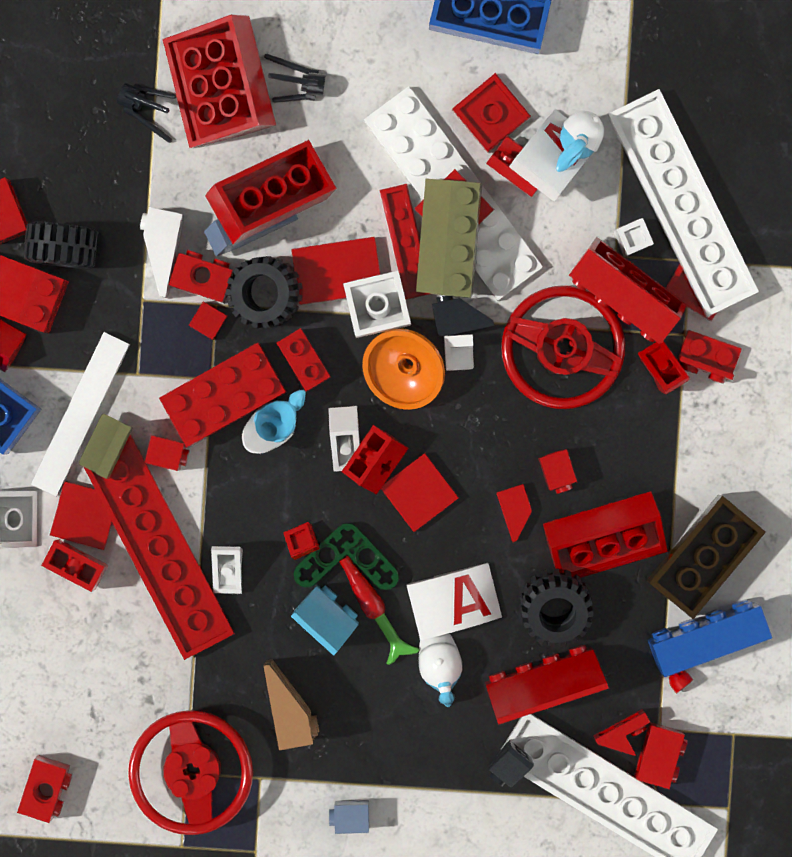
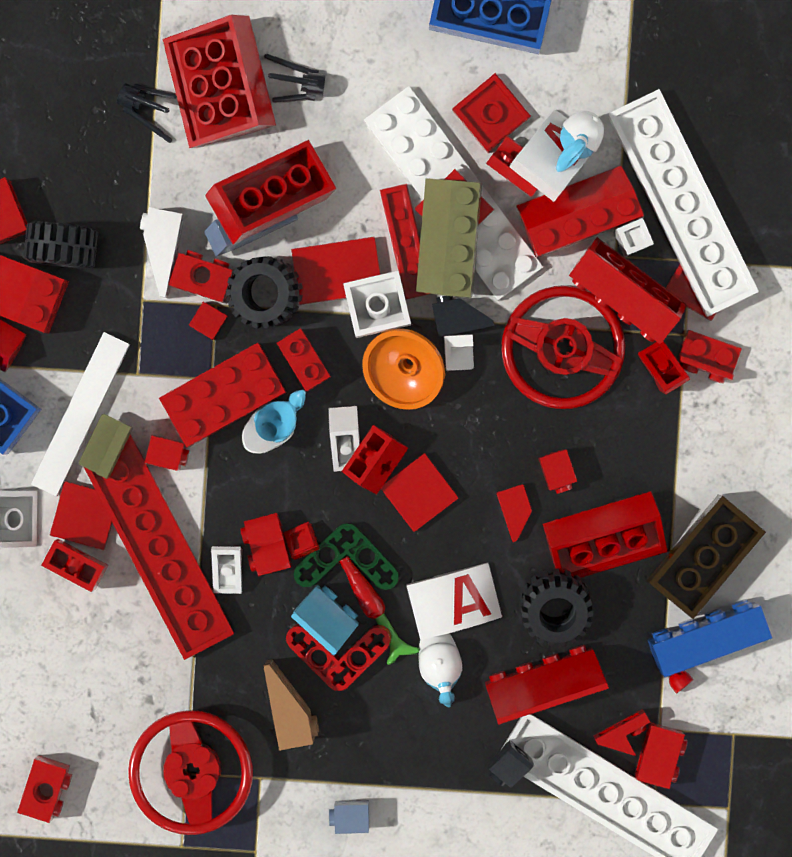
none -> red brick [240,513,292,576]
none -> red beam [286,624,392,691]
none -> red slope [516,166,644,258]

